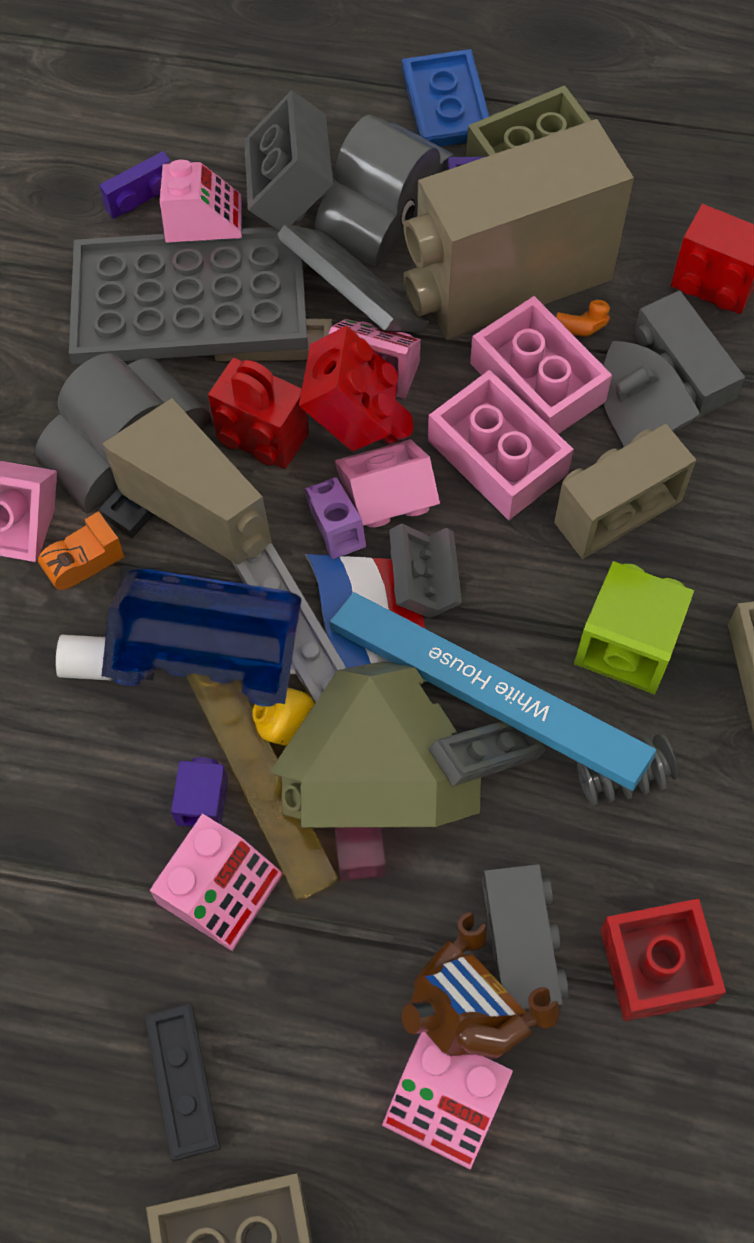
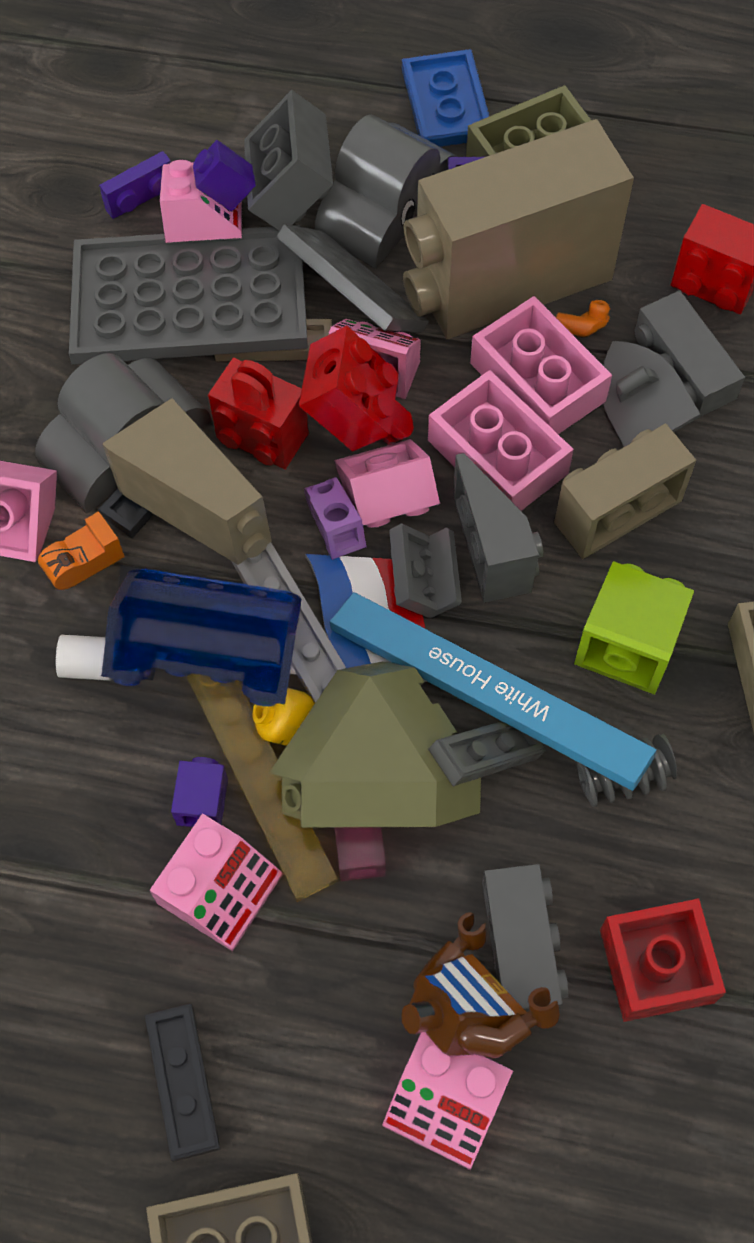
none -> dark purple brick [193,140,256,212]
none -> dark grey slope [453,453,543,603]

